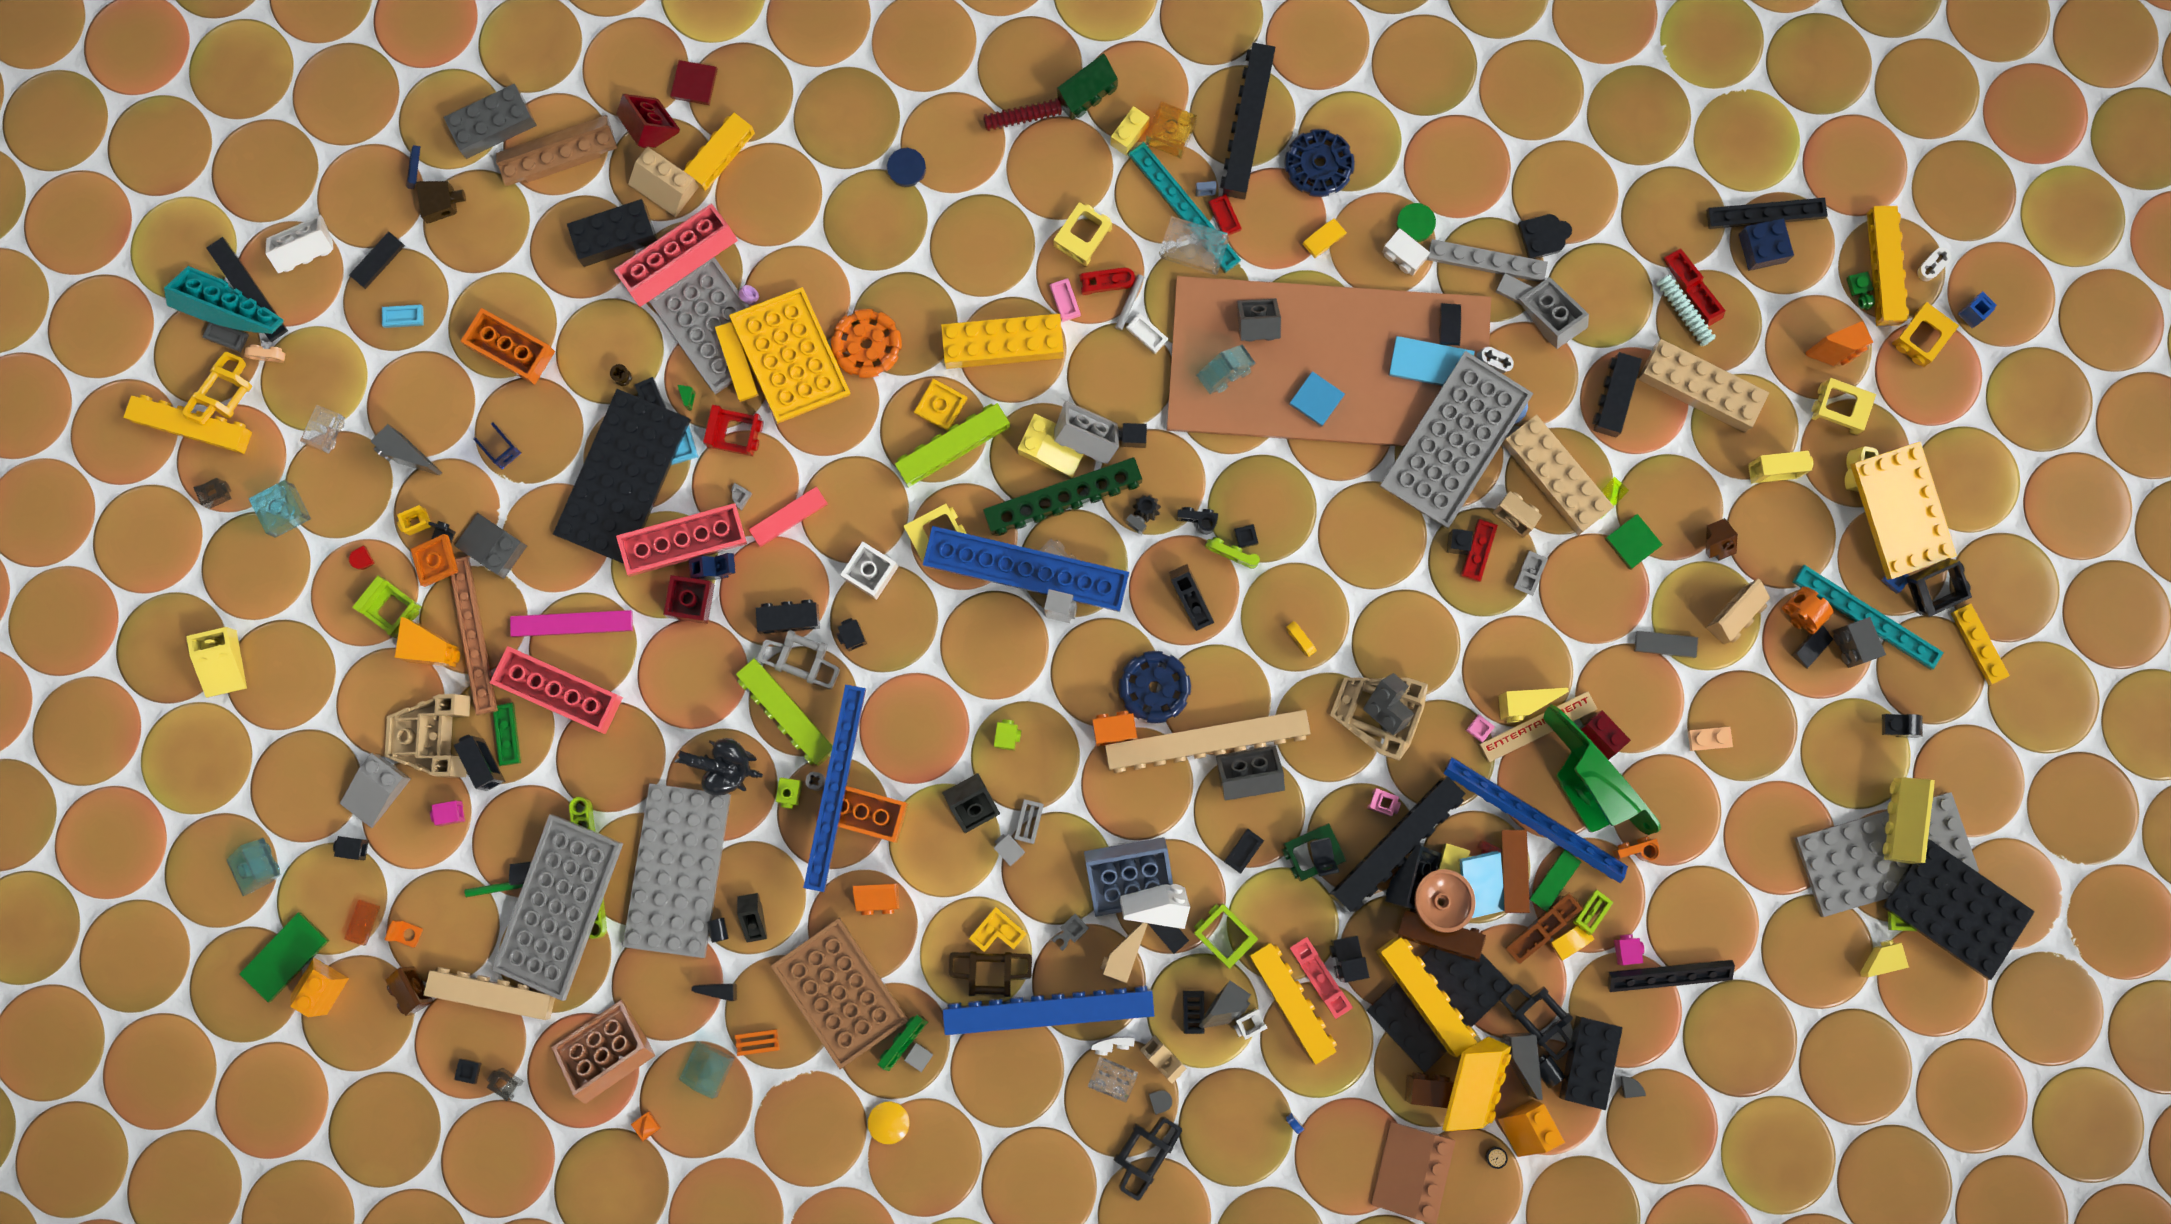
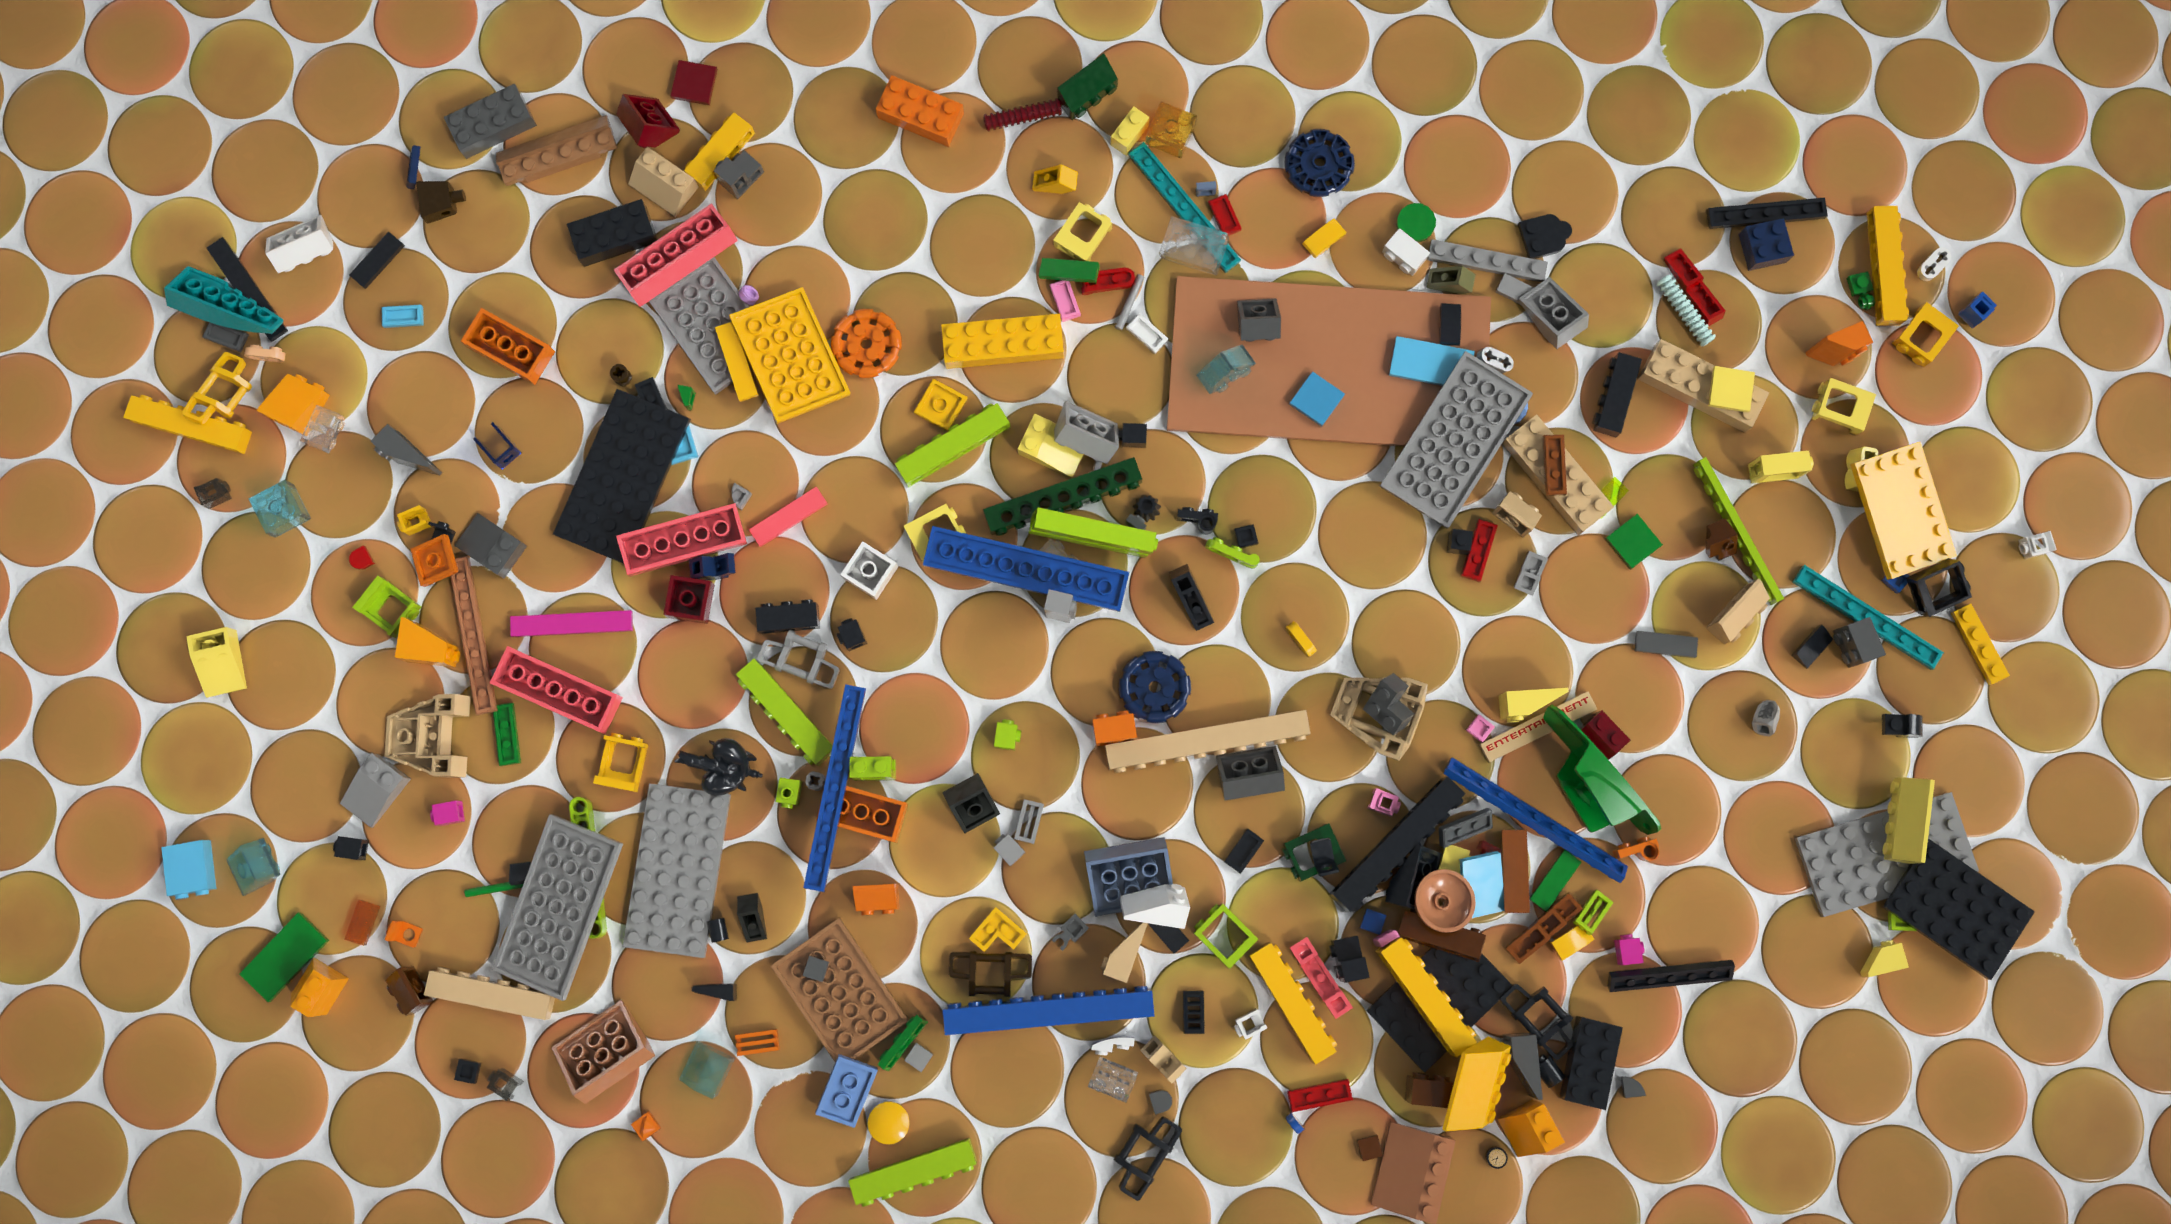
black window [454,735,506,791] -> none
red window [703,405,764,456] -> none
dark blue tile [887,148,926,187] -> none
dark grey slope [1199,981,1251,1028] -> none
black brick [1220,42,1276,200] -> none
light nougat plate [1688,727,1733,751] -> none
orange brick [1782,586,1833,634] -> none
none -> medium azure brick [161,840,217,900]
none -> light orange slope [257,374,330,437]
none -> yellow window [593,733,648,792]
none -> dark grey brick [714,150,764,200]
none -> dark grey tile [803,956,830,982]
none -> medium blue plate [815,1054,878,1128]
none -> lime brick [848,1138,977,1207]
none -> lime window [850,756,896,781]
none -> orange brick [876,75,964,147]
none -> lime brick [1028,507,1158,558]
none -> yellow slope [1032,164,1078,194]
none -> green tile [1038,258,1100,283]
none -> red tile [1287,1079,1353,1112]
none -> reddish brown tile [1357,1135,1383,1161]
none -> blue tile [1360,908,1387,935]
none -> bright pink tile [1373,930,1400,947]
none -> olive slope [1427,266,1476,294]
none -> dark grey tile [1438,808,1493,848]
none -> dark orange tile [1542,434,1567,496]
none -> lime plate [1693,457,1784,605]
none -> light yellow tile [1708,366,1755,413]
none -> light grey rock [1752,700,1780,737]
none -> white window [2019,531,2057,559]

